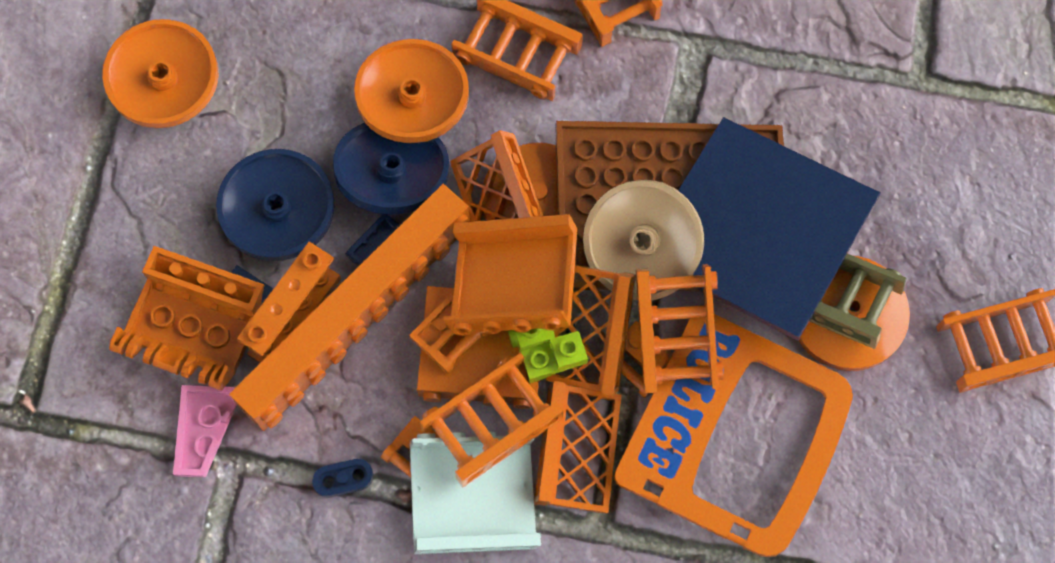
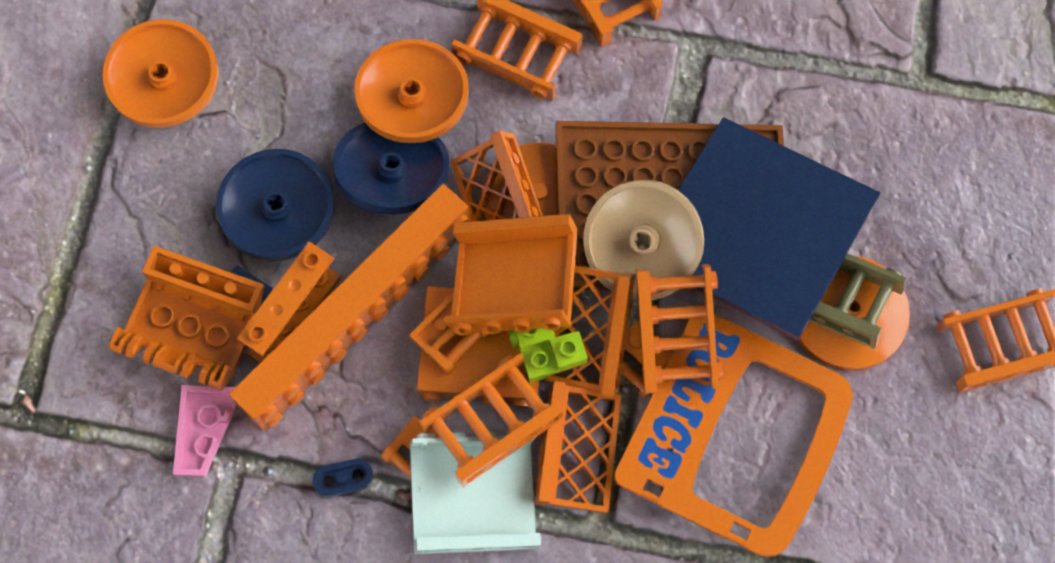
dark blue plate [345,214,400,267] -> none

